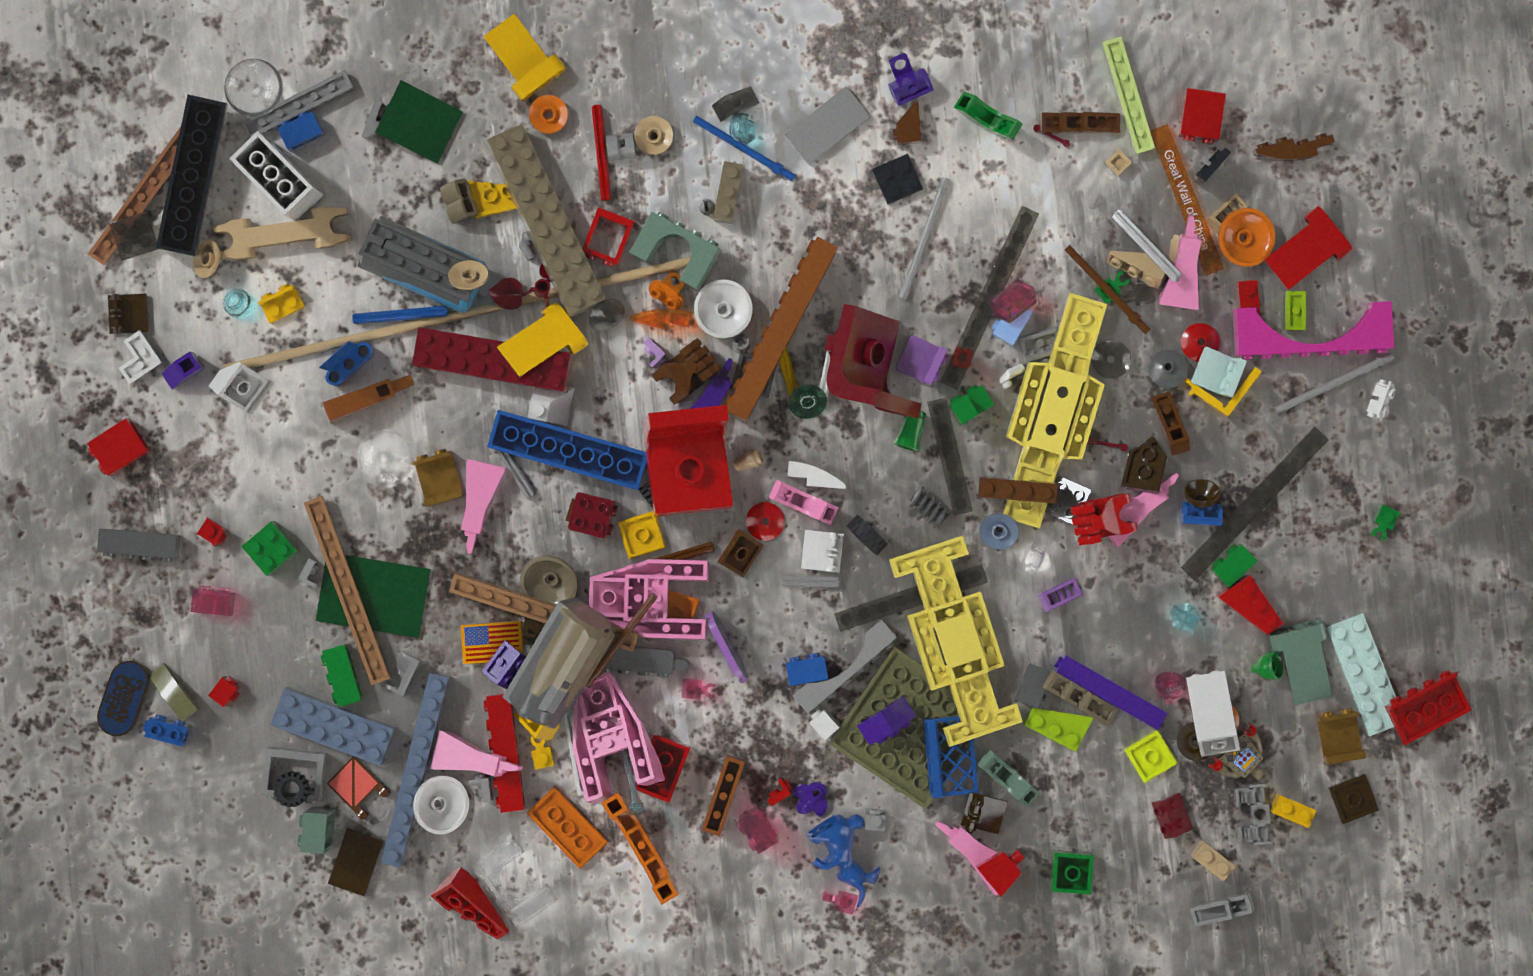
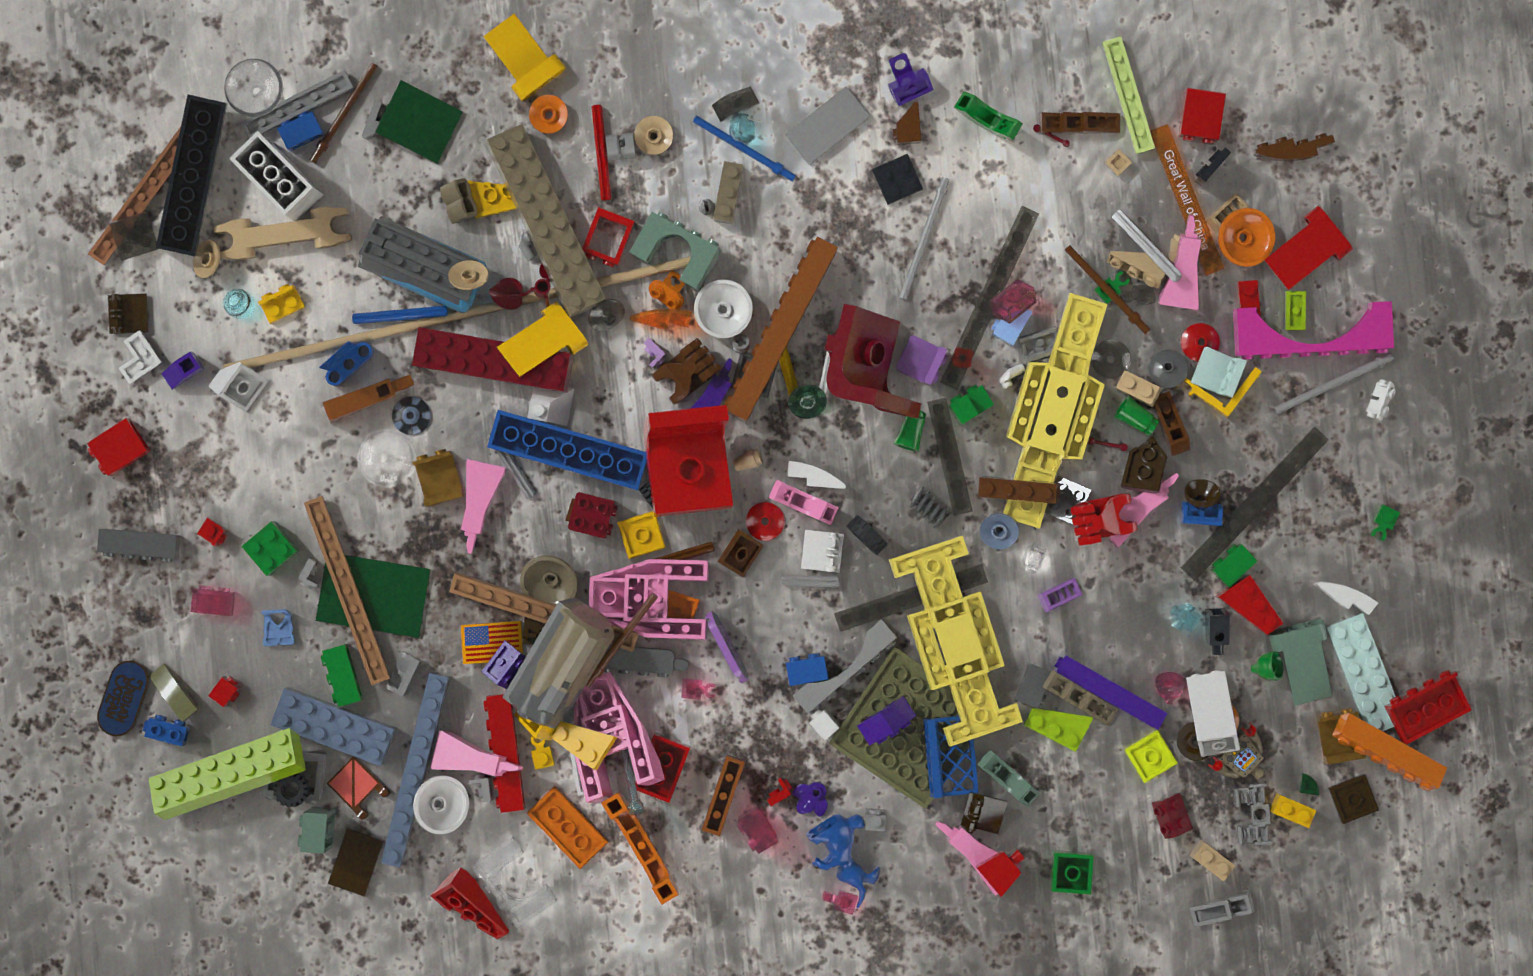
none -> lime brick [148,728,306,820]
none -> medium blue piece [261,609,295,646]
none -> reddish brown bar [309,62,378,164]
none -> dish [392,396,431,435]
none -> yellow wing [551,721,617,770]
none -> green plant [1114,395,1159,436]
none -> tan brick [1116,370,1161,408]
none -> black torso [1205,608,1230,655]
none -> dark green tile [1299,773,1319,795]
none -> white slope [1314,582,1378,615]
none -> orange brick [1332,713,1447,791]

